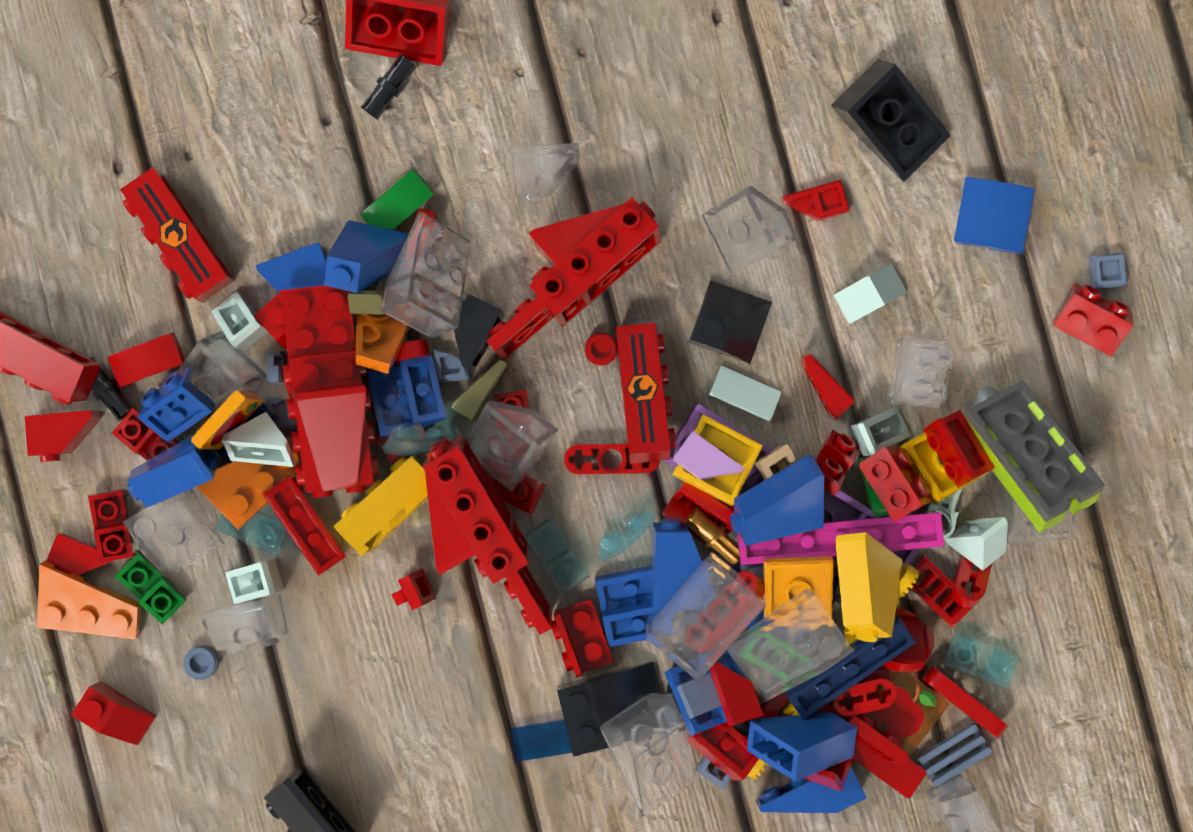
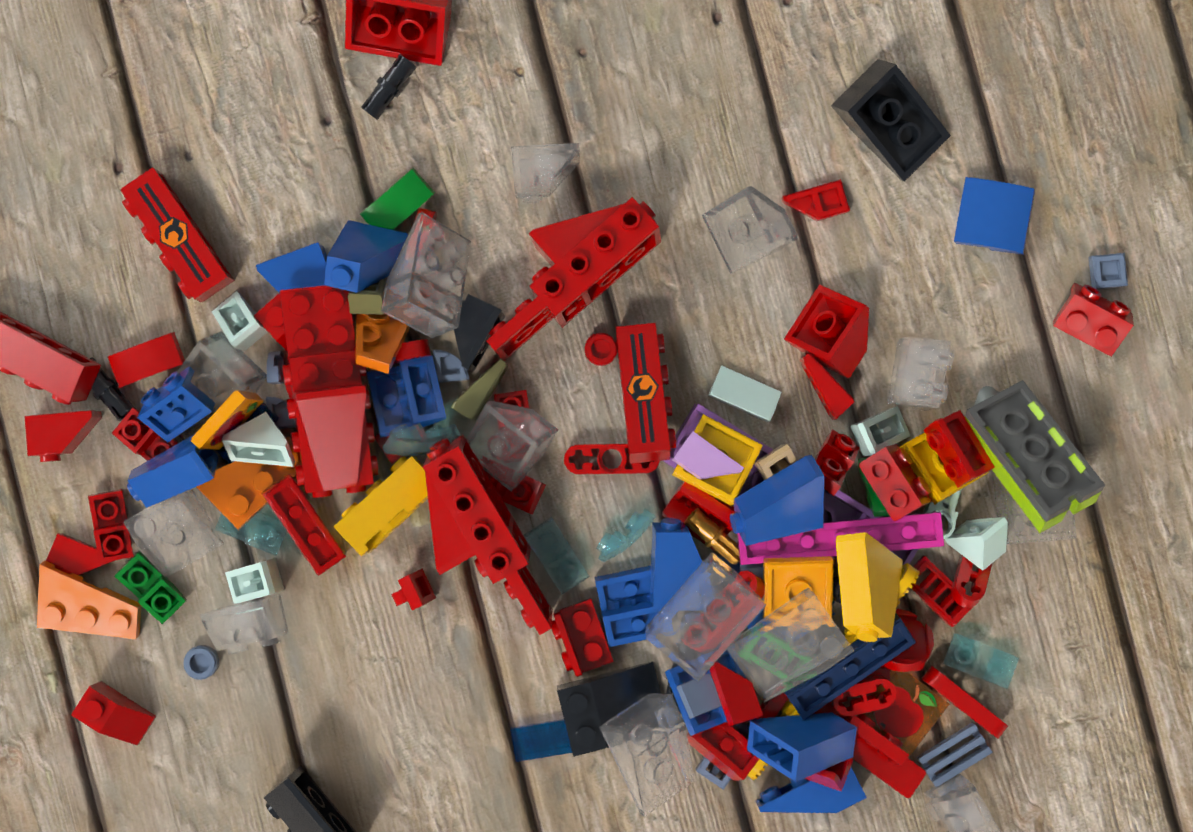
black slope [688,280,772,364] -> none
light aqua slope [833,264,907,324] -> none
none -> red slope [784,284,869,379]

